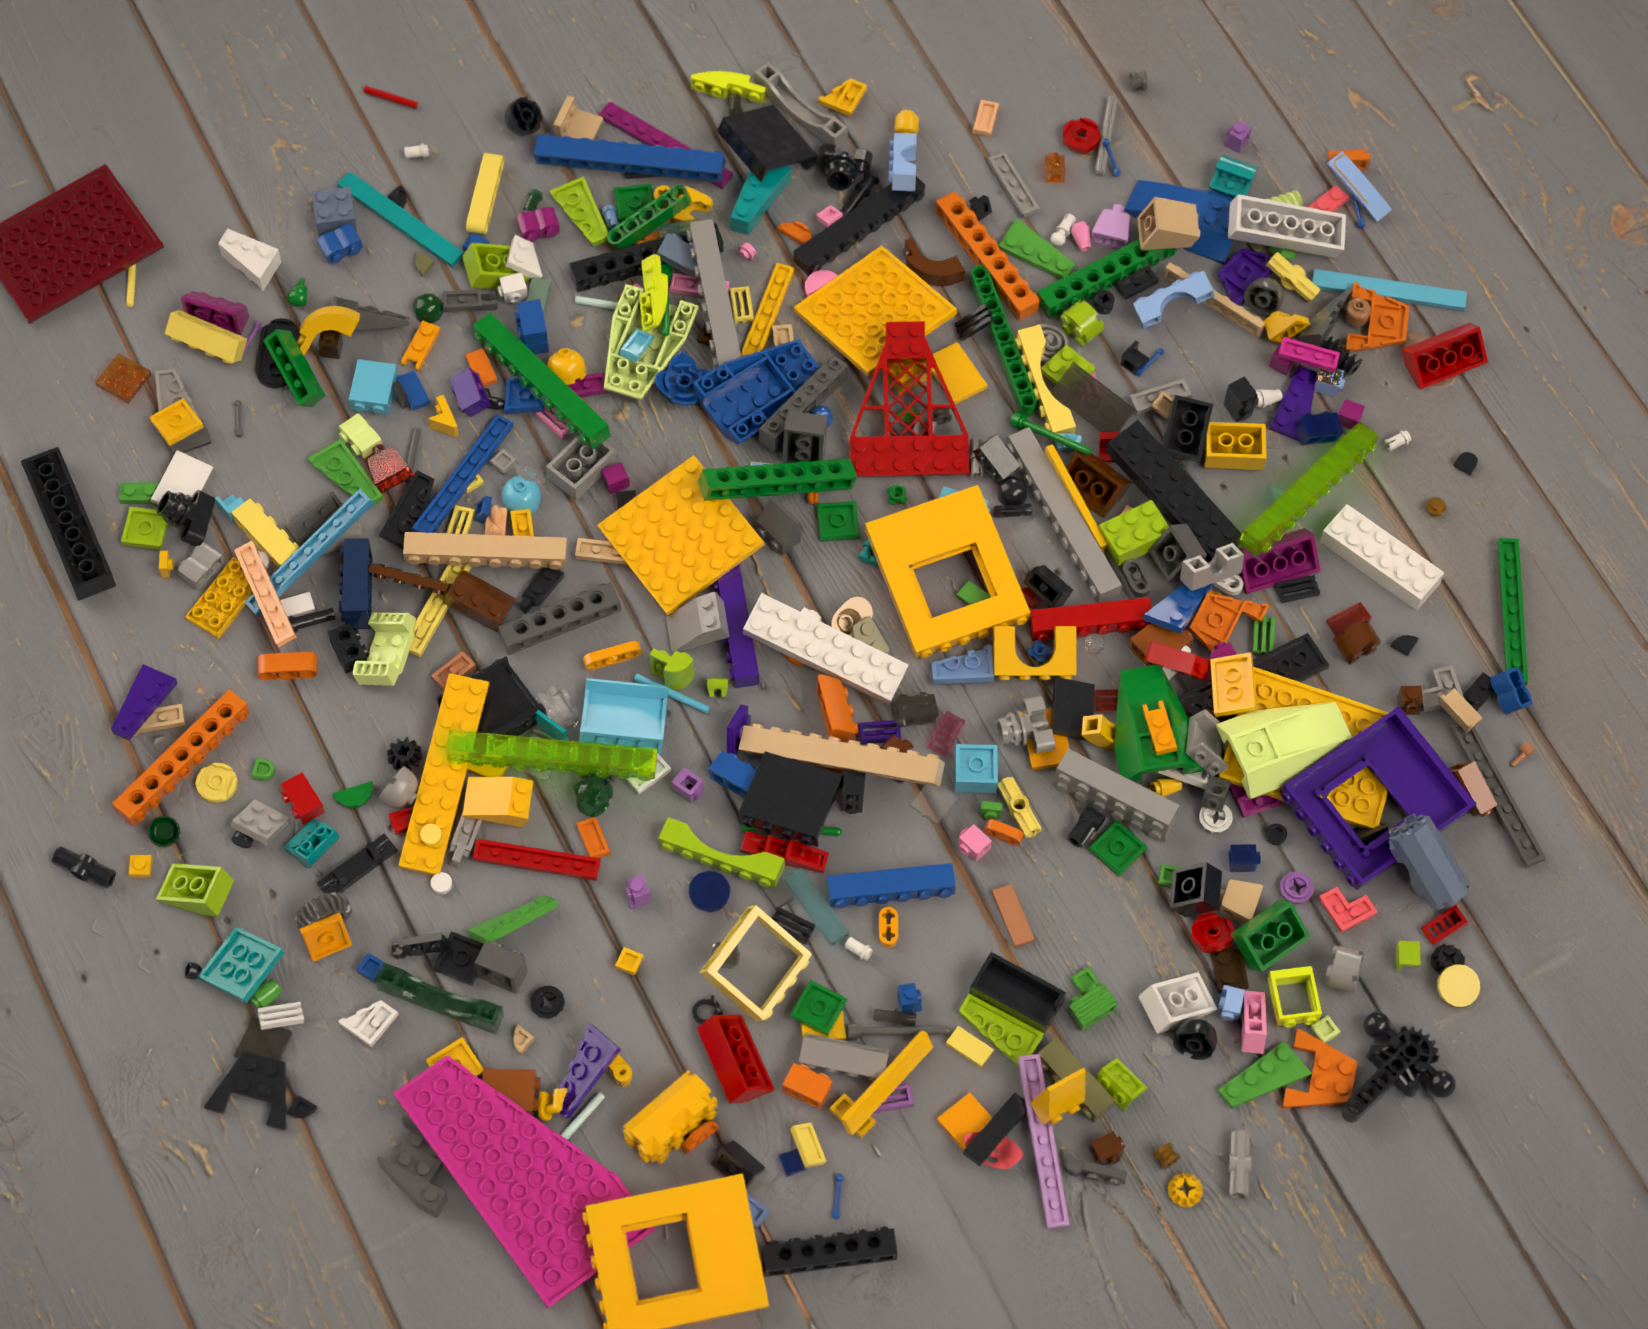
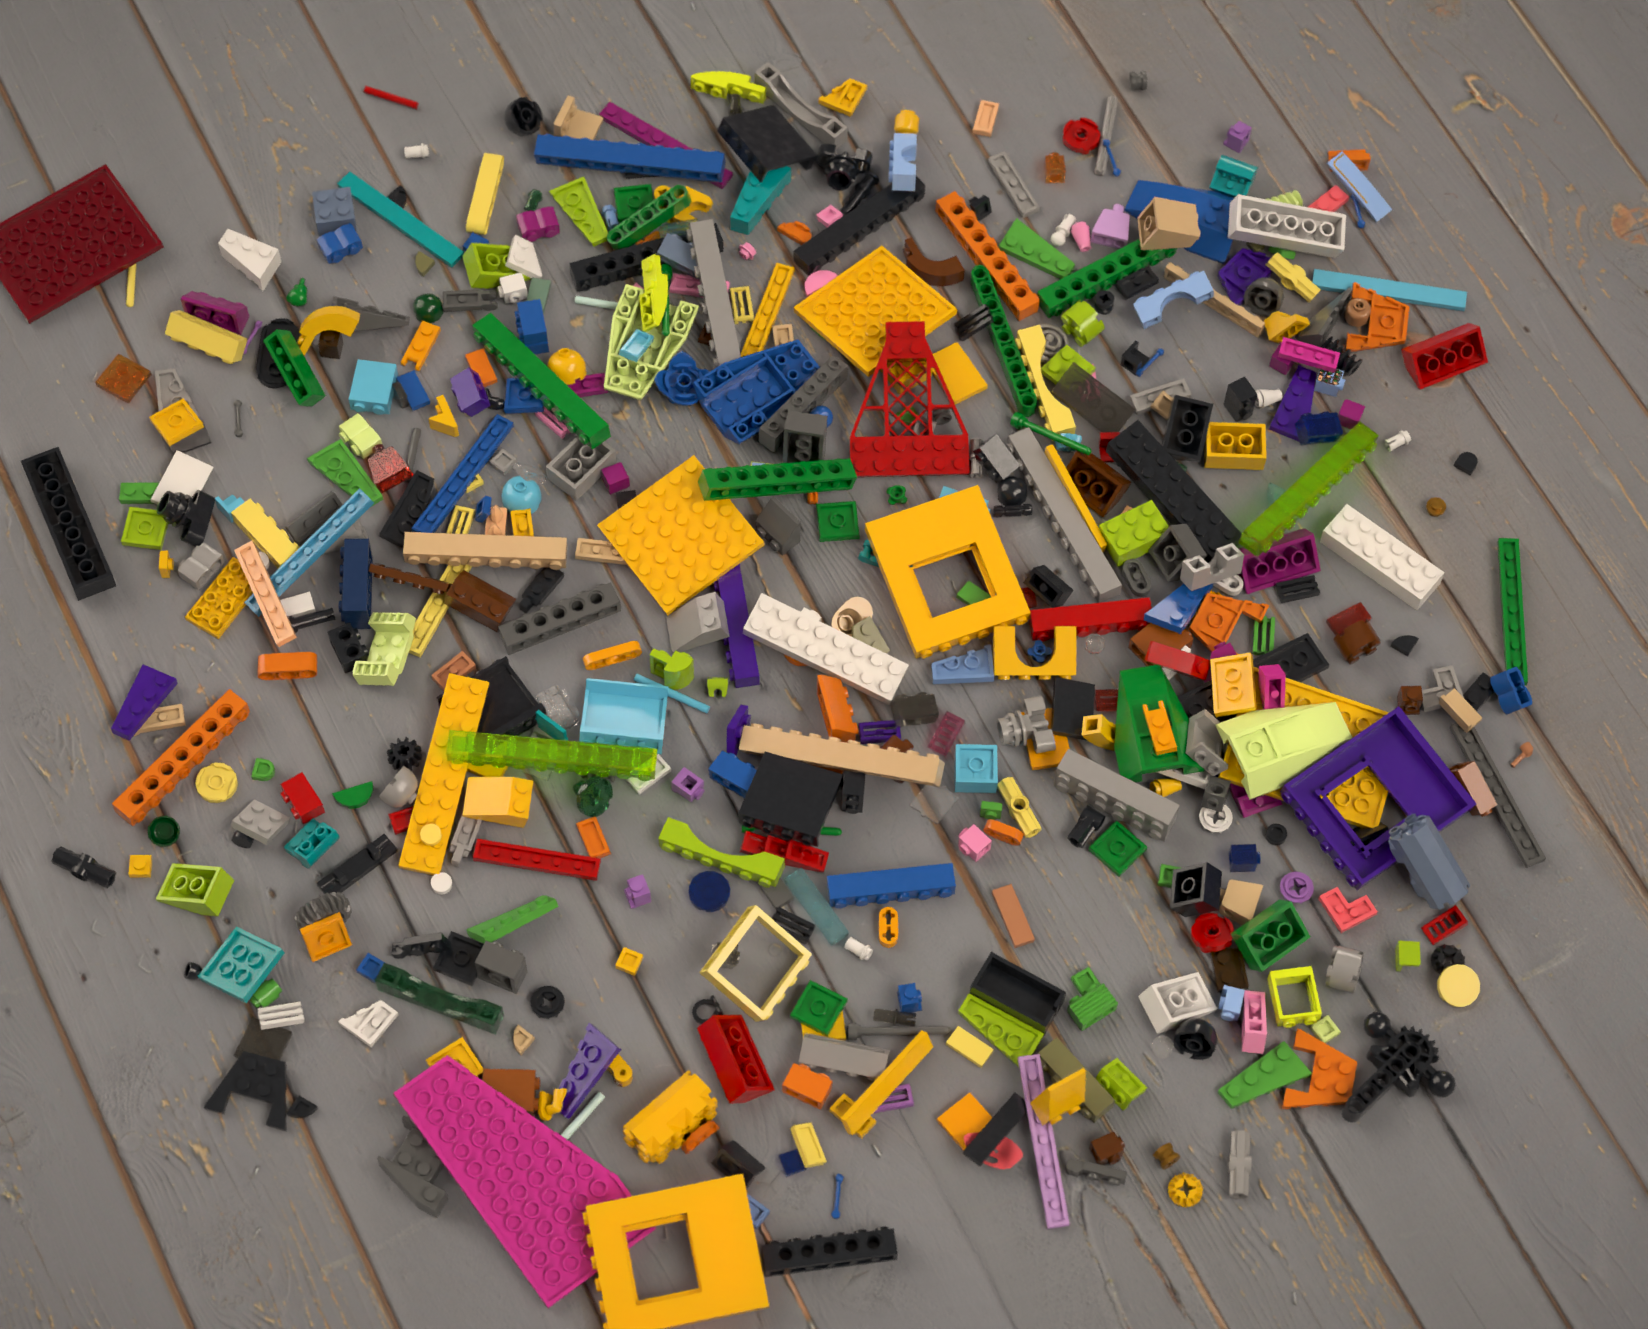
none -> dark pink slope [1258,664,1286,710]

